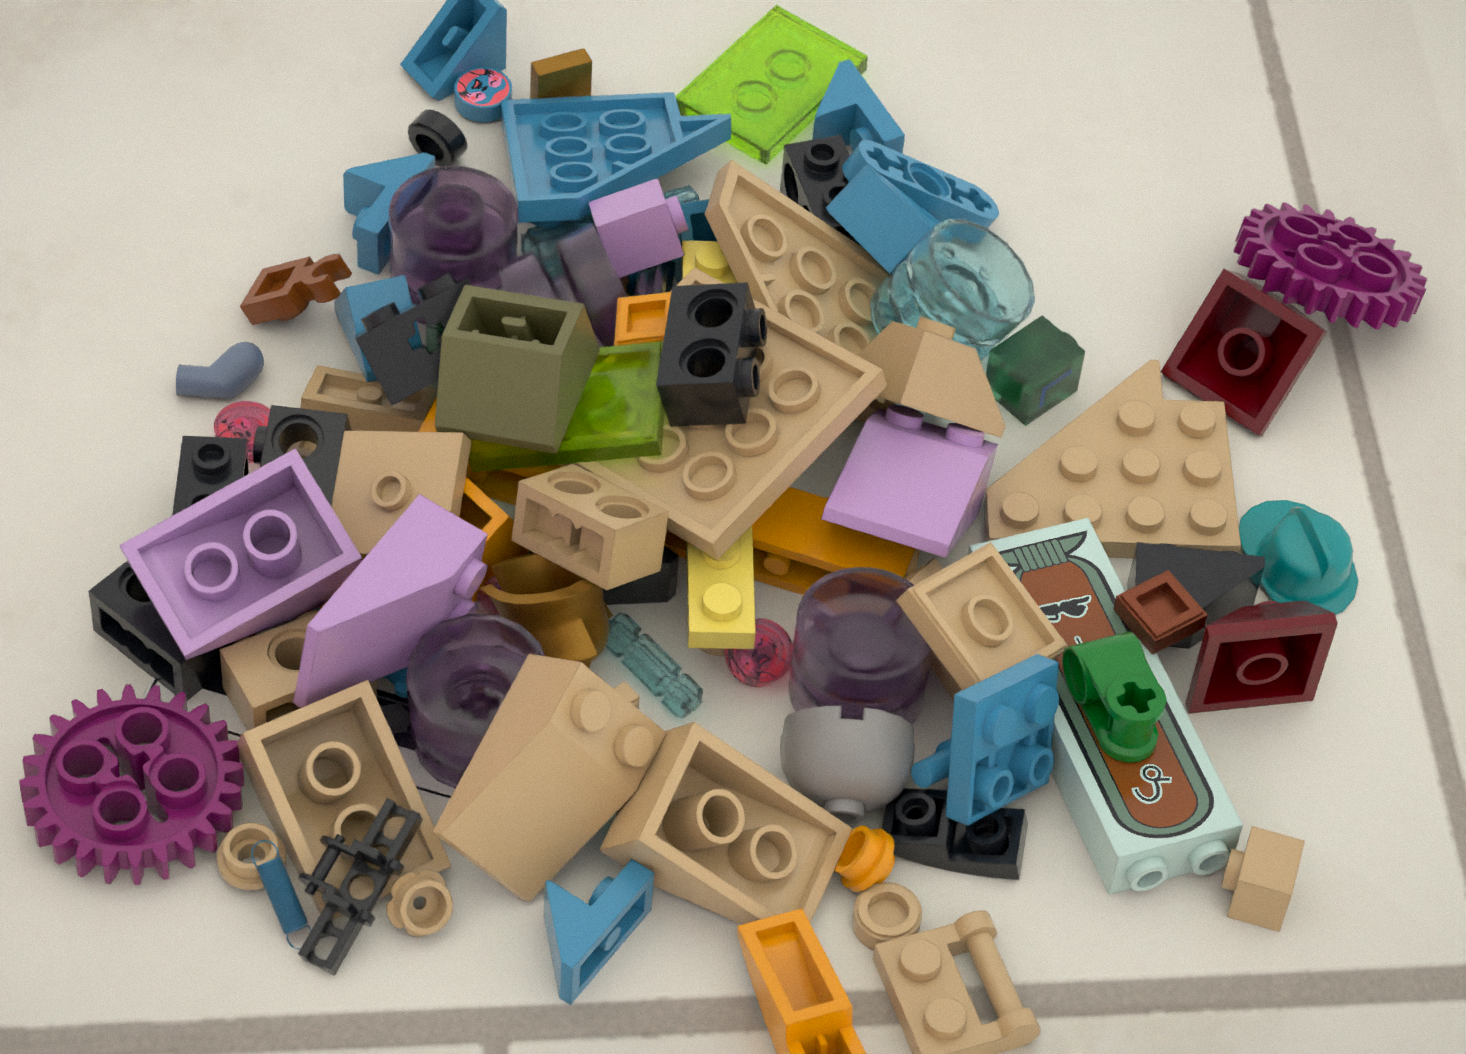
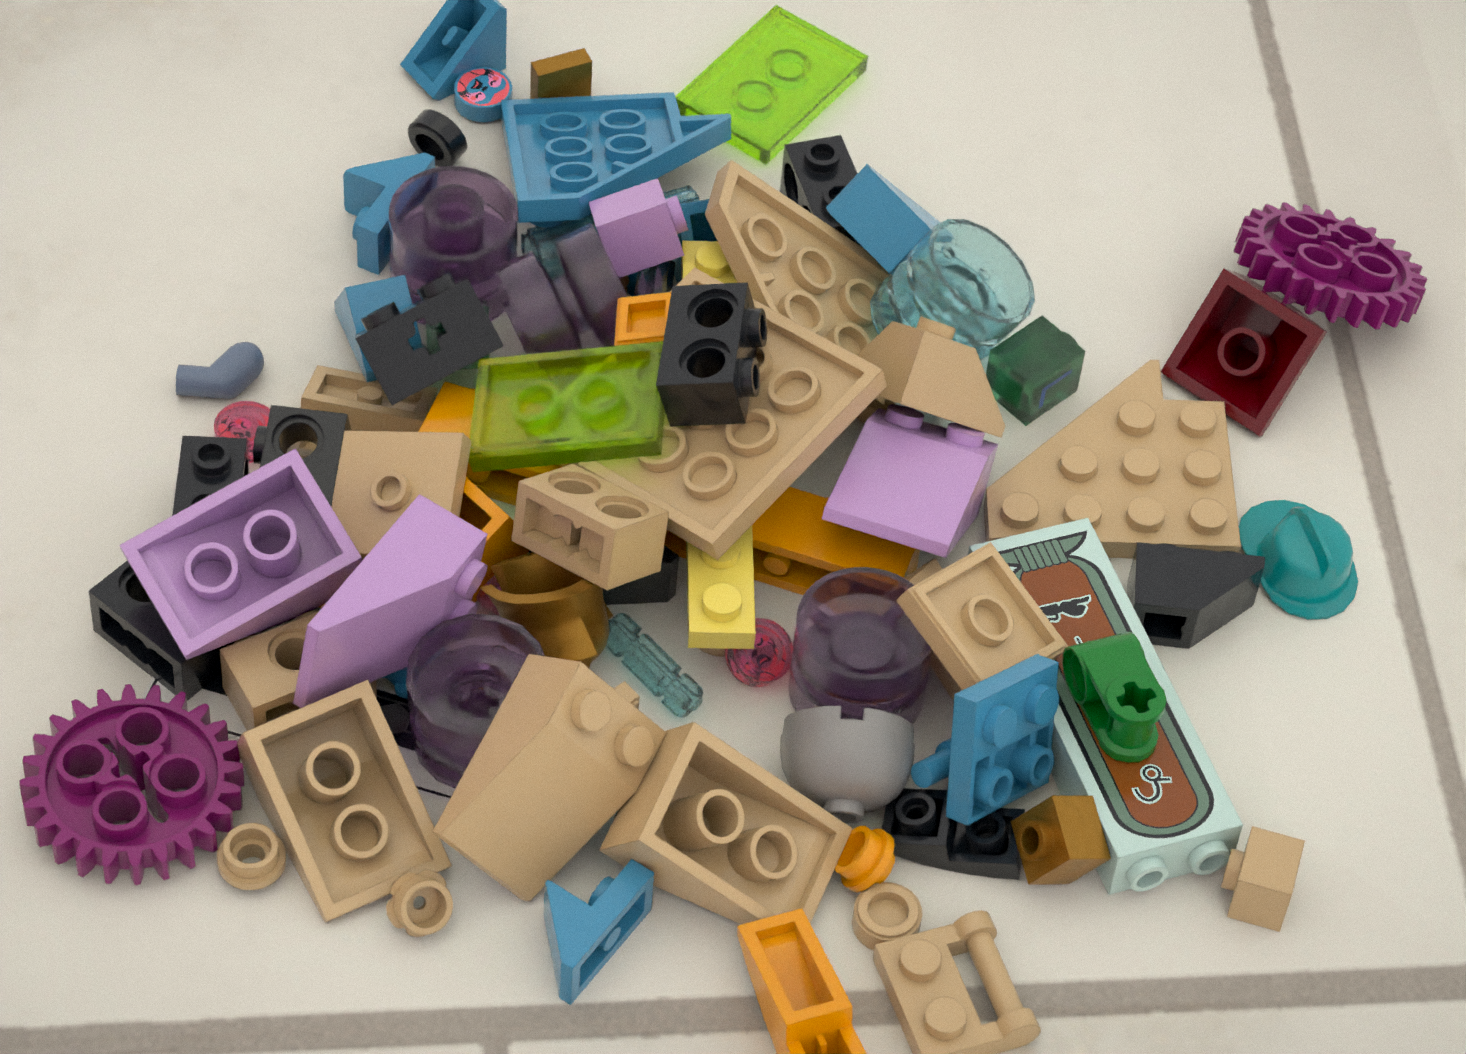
dark orange plate [240,254,352,325] -> none
dark azure piece [251,840,311,949] -> none
black piece [298,798,423,976] -> none
olive slope [435,285,600,454] -> none
dark azure slope [812,59,905,154] -> none
dark azure beam [842,140,999,240] -> none
copper tile [1113,570,1208,655] -> none
dark red slope [1185,600,1338,714] -> none
none -> pearl gold plate [1011,795,1111,885]

